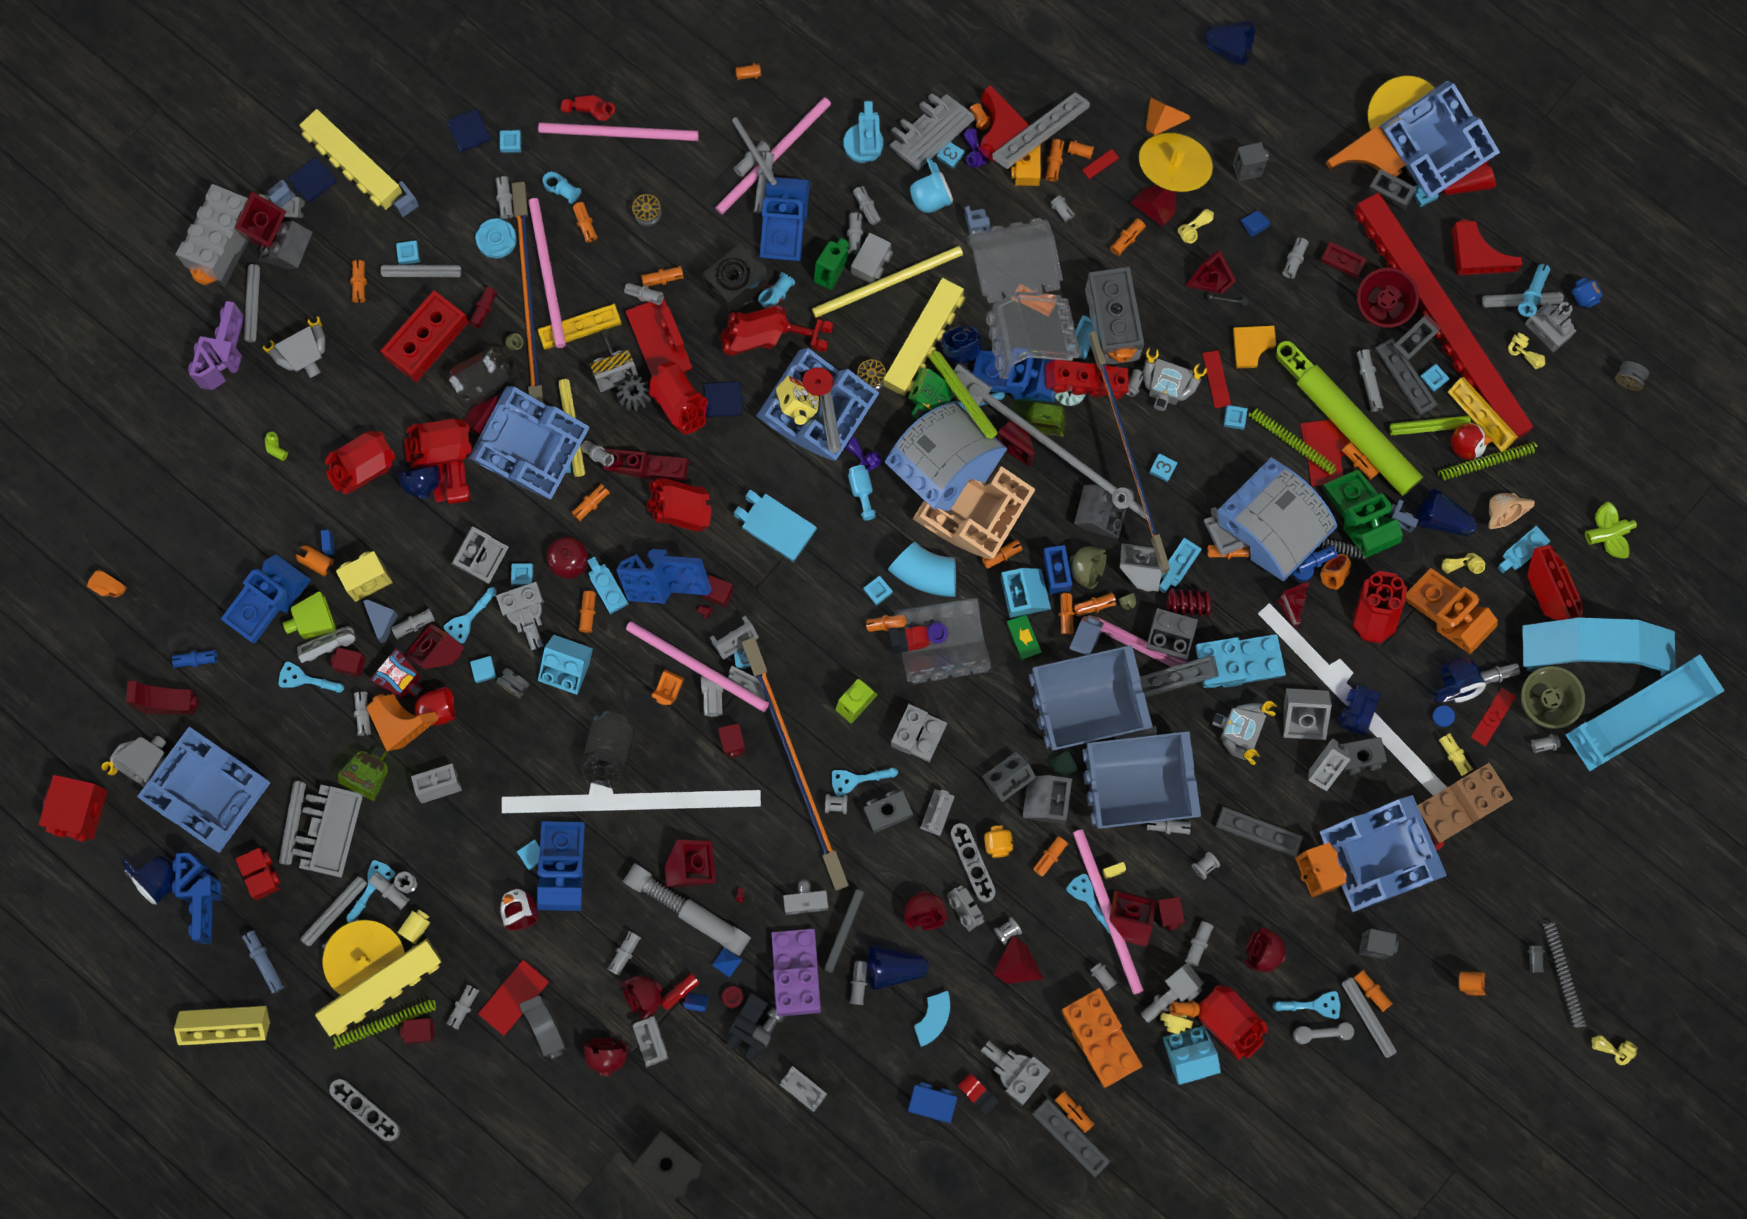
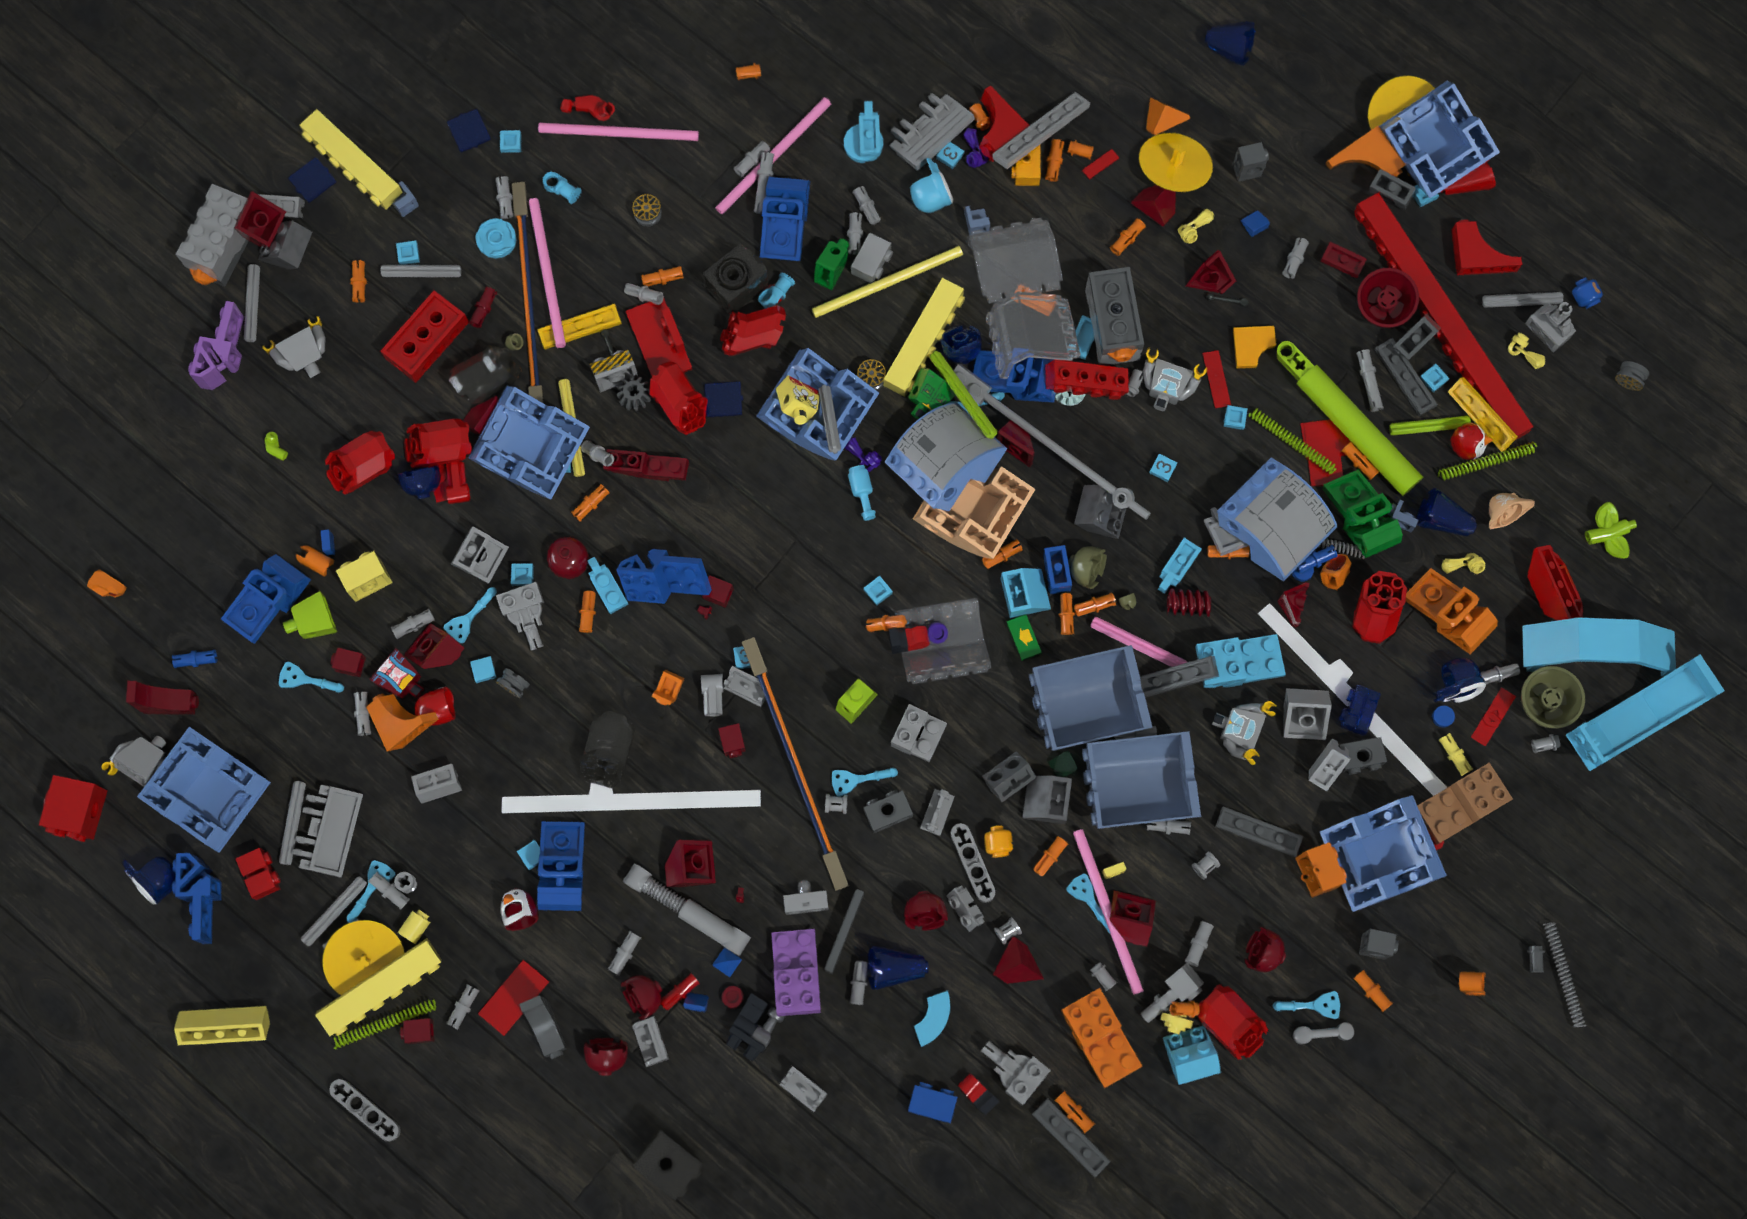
sand blue pin [242,931,284,994] -> none
sand blue bracket [267,180,296,208] -> none
light grey hinge [297,626,356,663] -> none
clear neon green torso [338,747,387,802] -> none
sand blue slope [363,600,398,643] -> none
medium azure slope [538,635,593,695] -> none
orange axle [573,202,598,243] -> none
bright pink piece [626,621,769,712] -> none
red brick [647,478,711,531] -> none
light grey hinge [709,616,759,660] -> none
light grey axle [732,117,777,185] -> none
medium azure tile [734,490,817,562] -> none
red bar [780,318,833,352] -> none
red piece [803,368,833,396] -> none
medium azure brick [888,542,956,597] -> none
clear neon green torso [1026,403,1066,437] -> none
light grey pin [1051,196,1075,222] -> none
sand blue slope [1070,615,1104,655] -> none
piece [1088,331,1170,574] -> none
light grey slope [1120,543,1162,591] -> none
flat silver slope [1146,608,1198,660] -> none
dark red brick [1156,897,1185,931] -> none
light grey axle [1342,978,1397,1058] -> none
medium azure hinge [1497,526,1550,574] -> none
medium azure pin [1518,264,1550,317] -> none
light yellow piece [1591,1035,1638,1065] -> none

